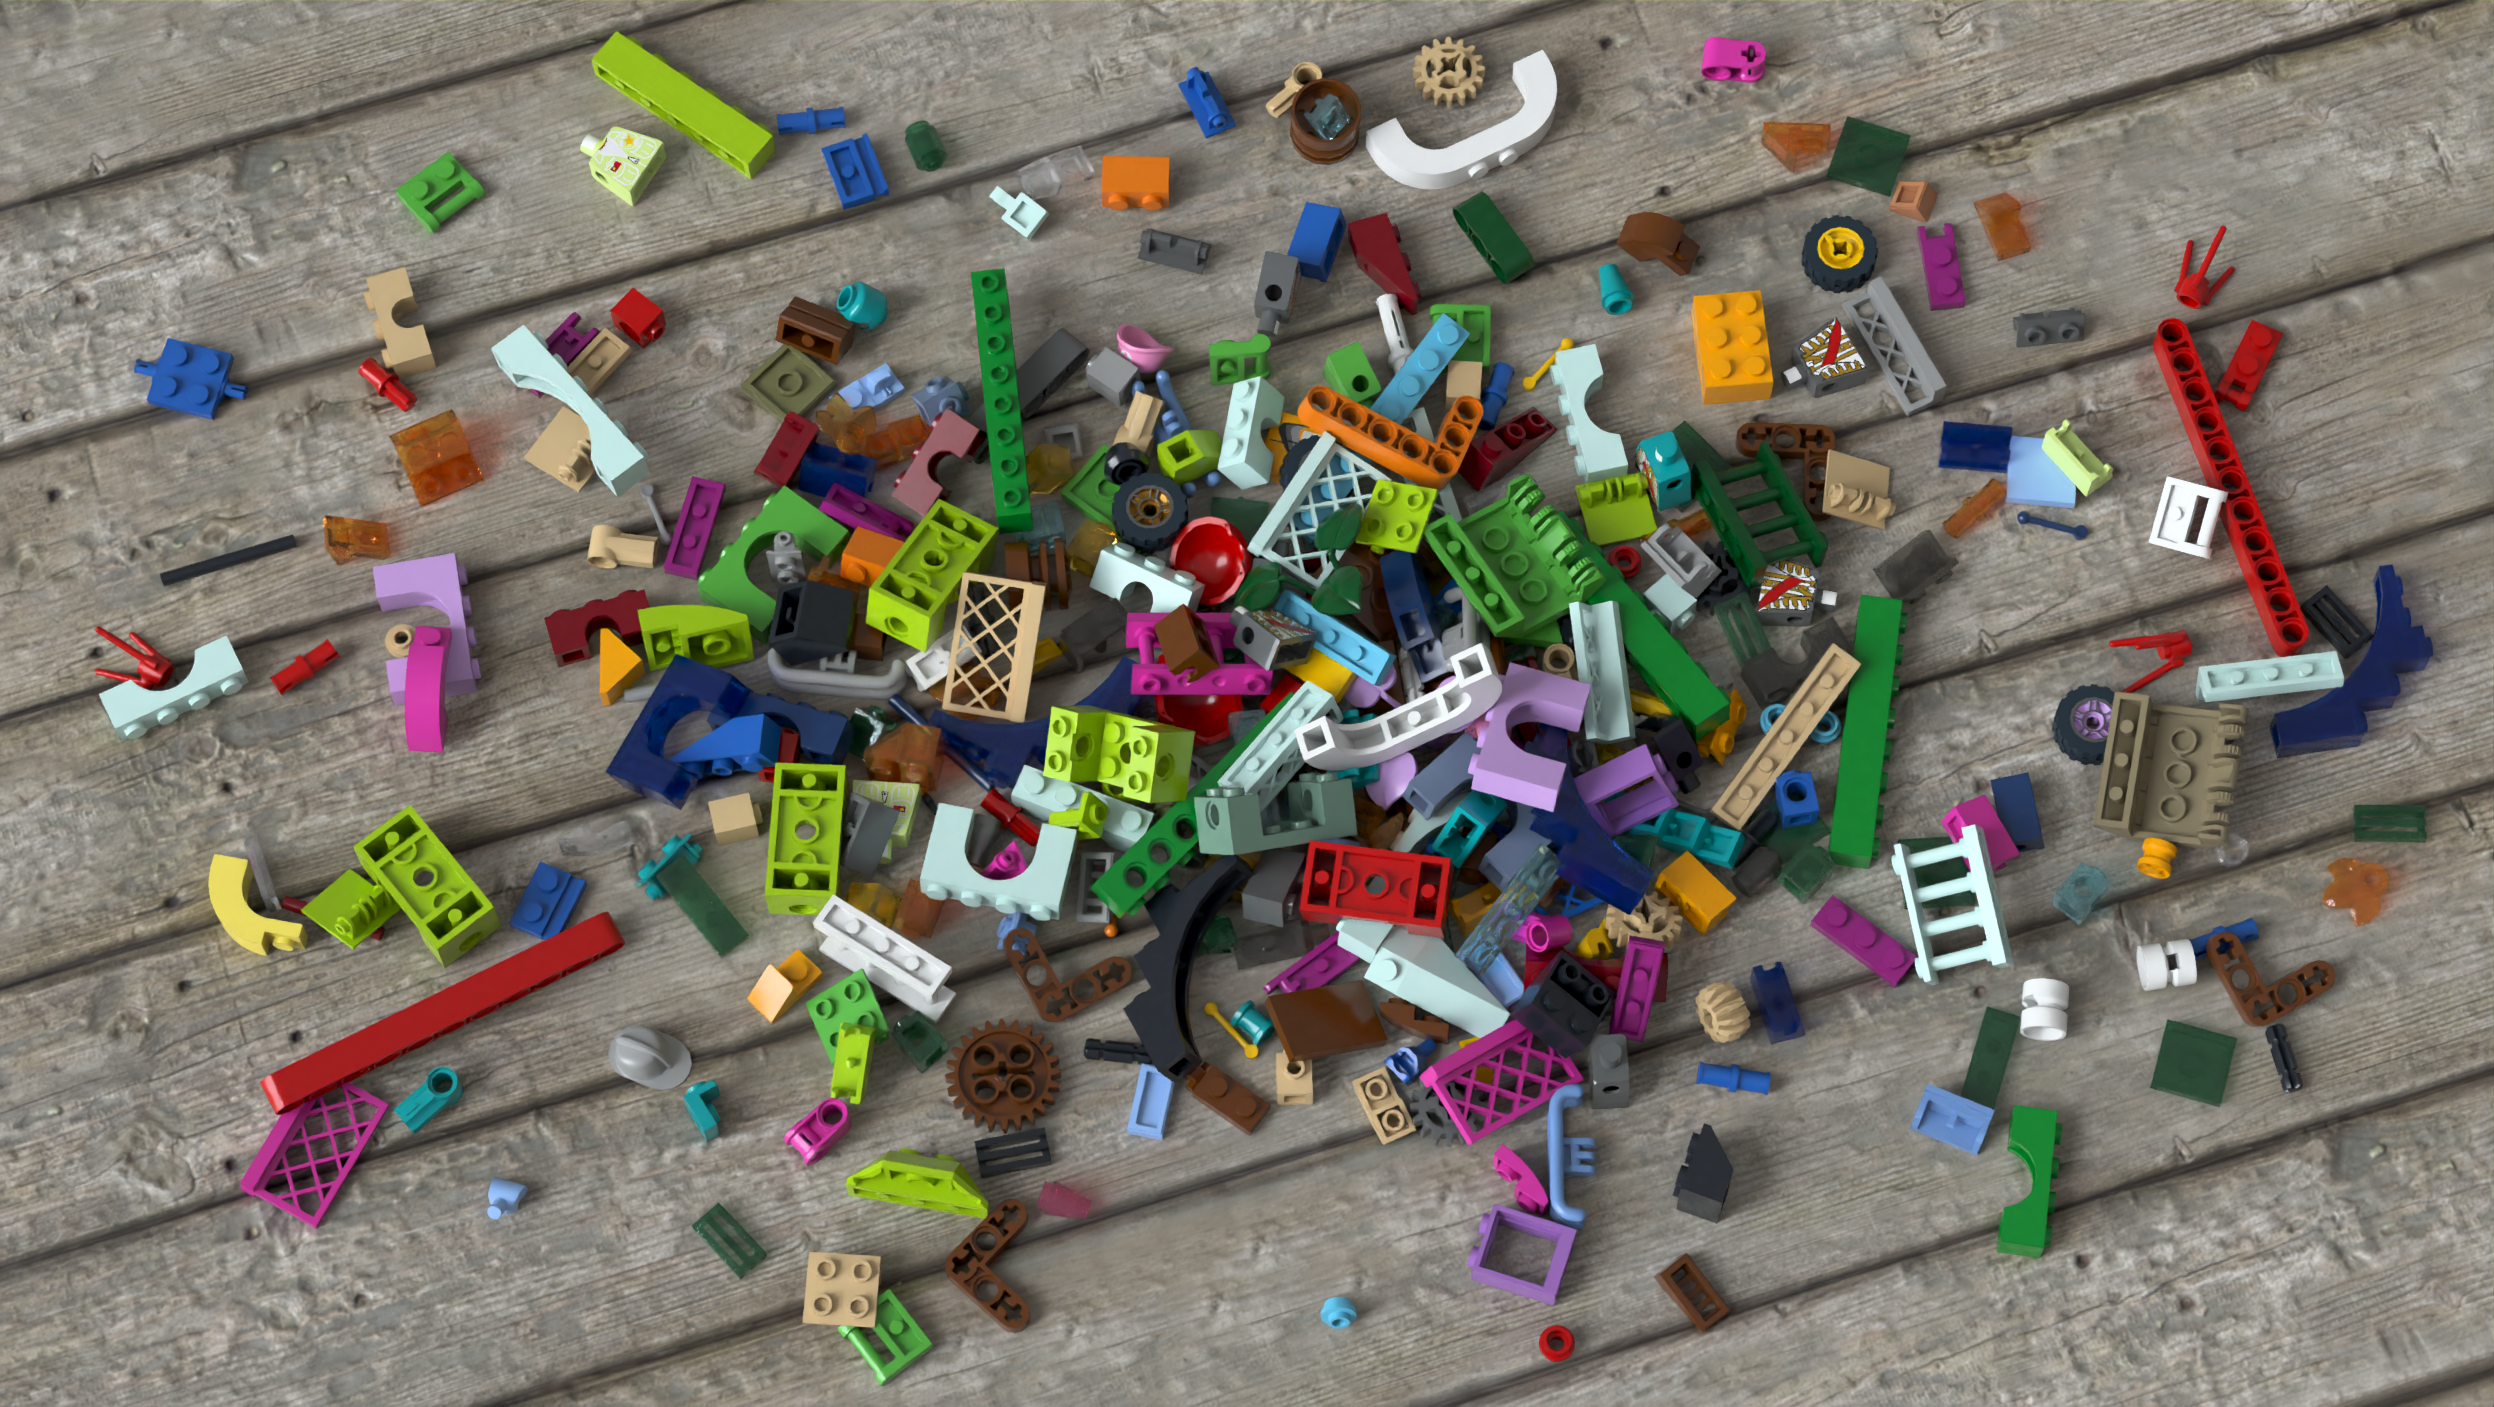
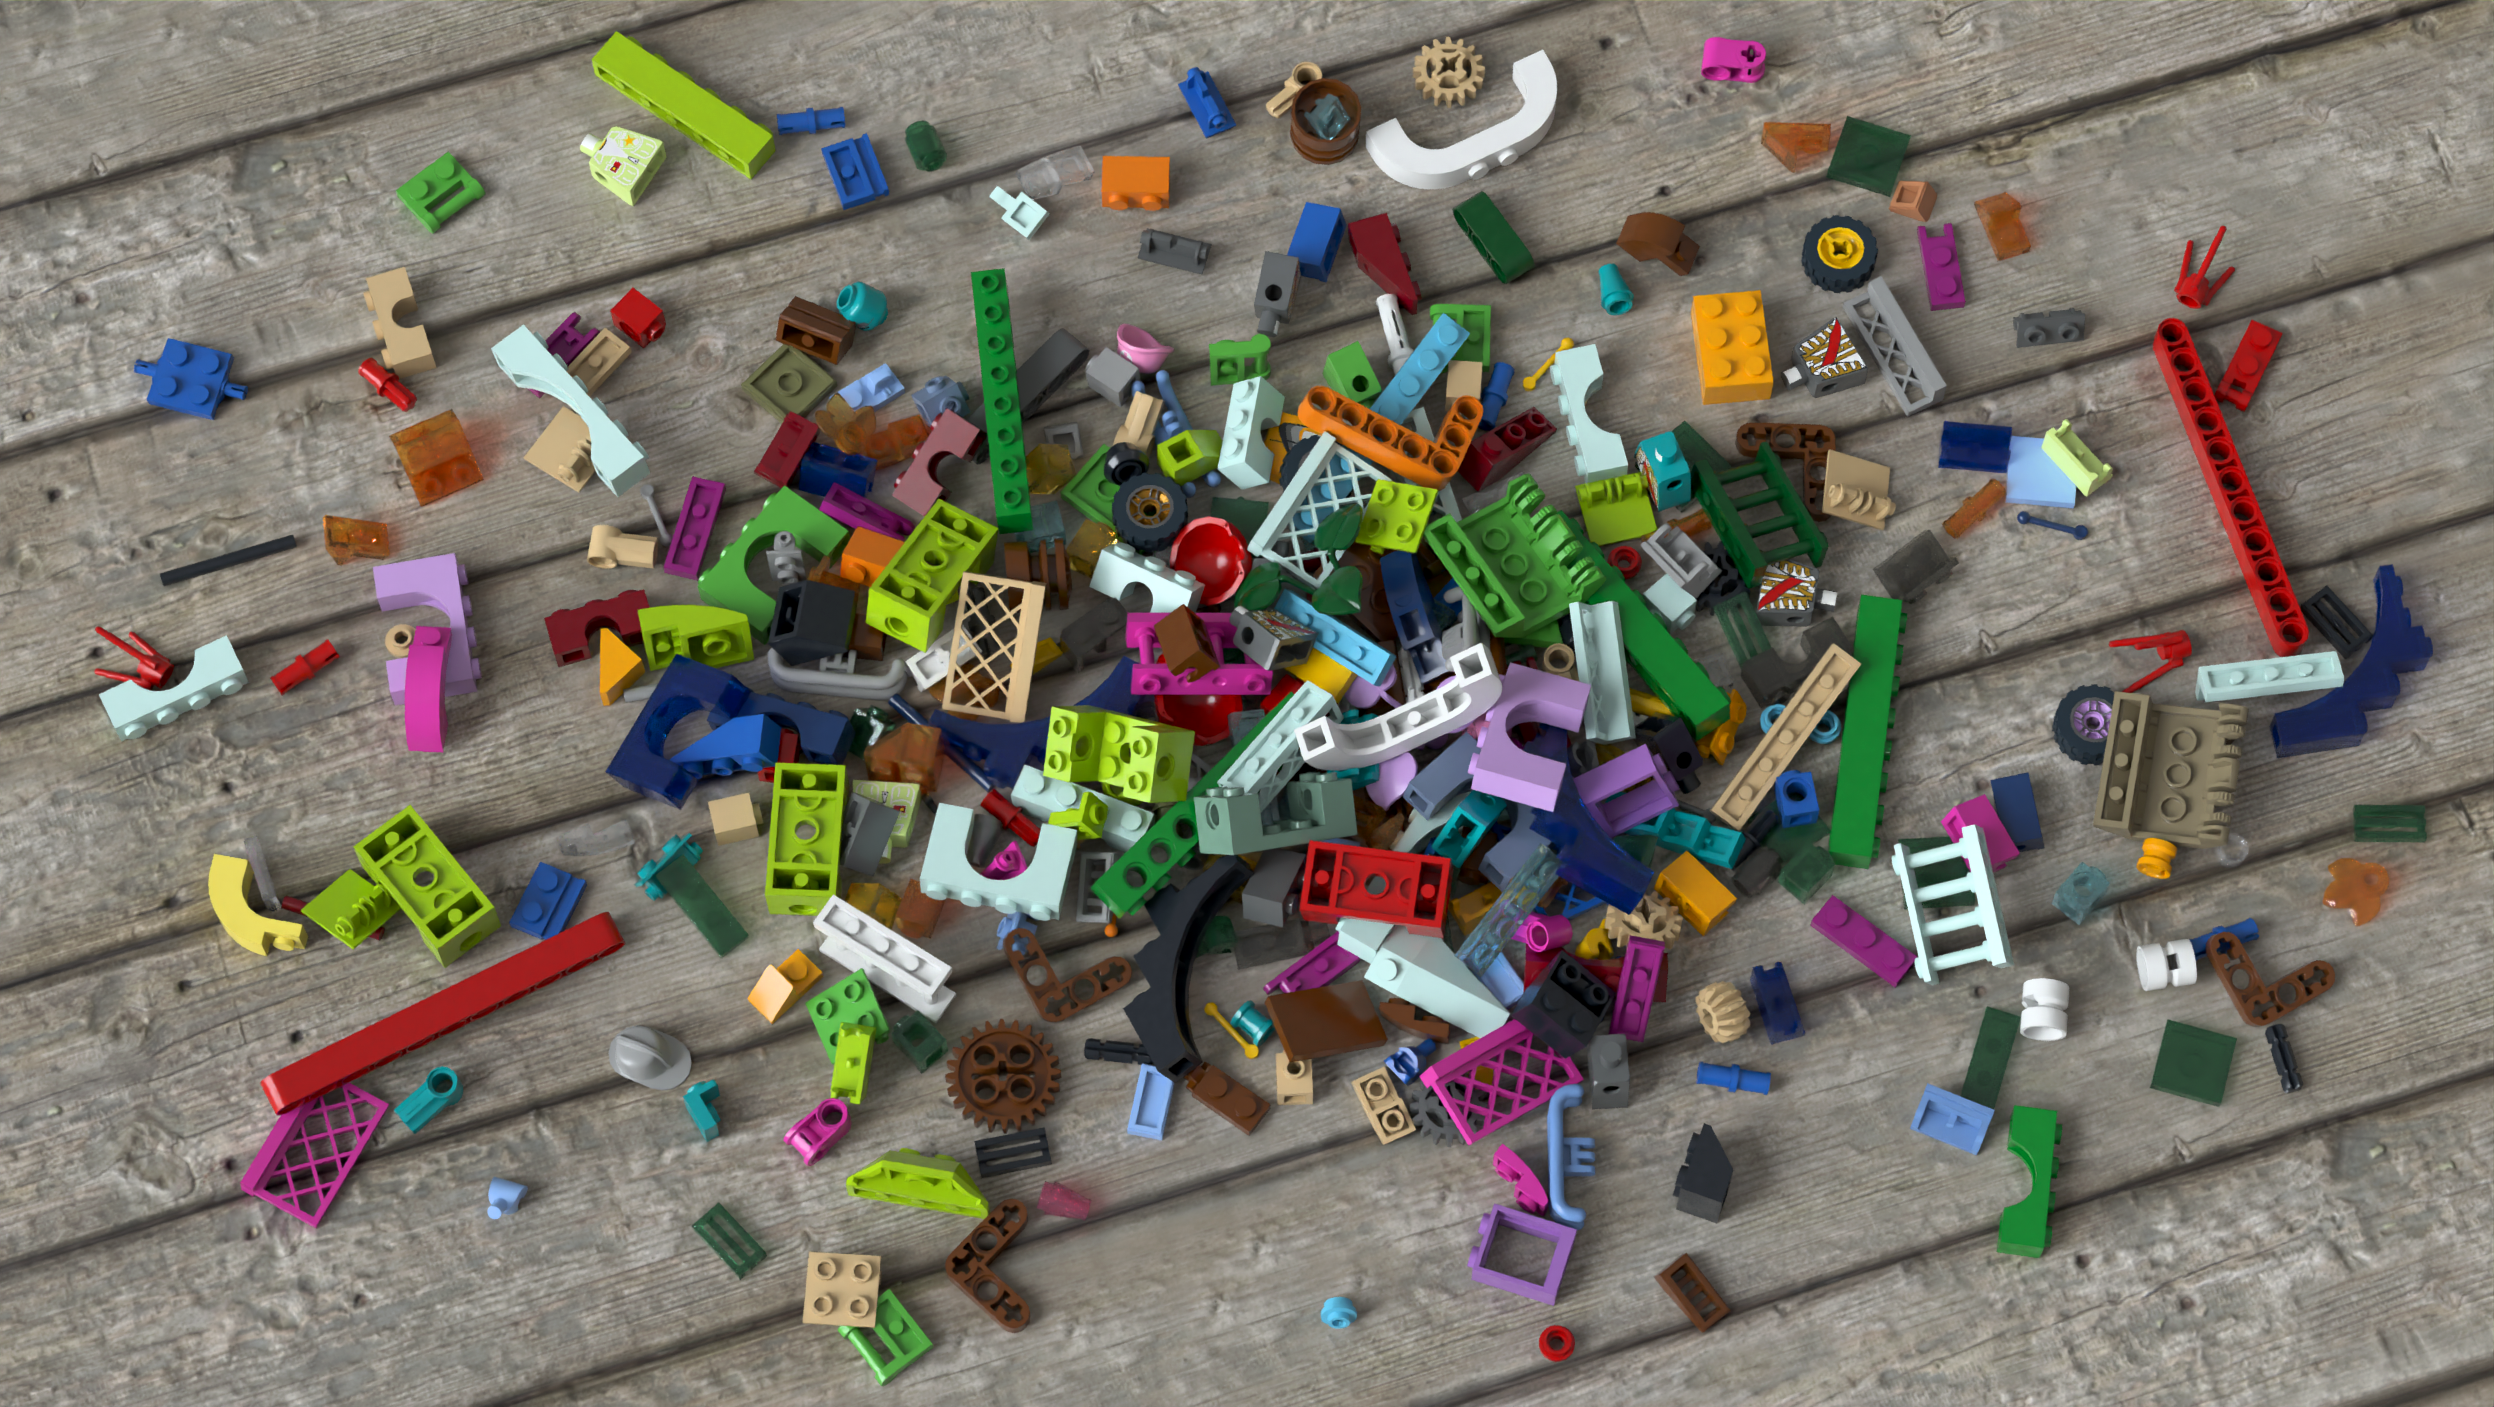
white plate [2149,476,2228,559] -> none

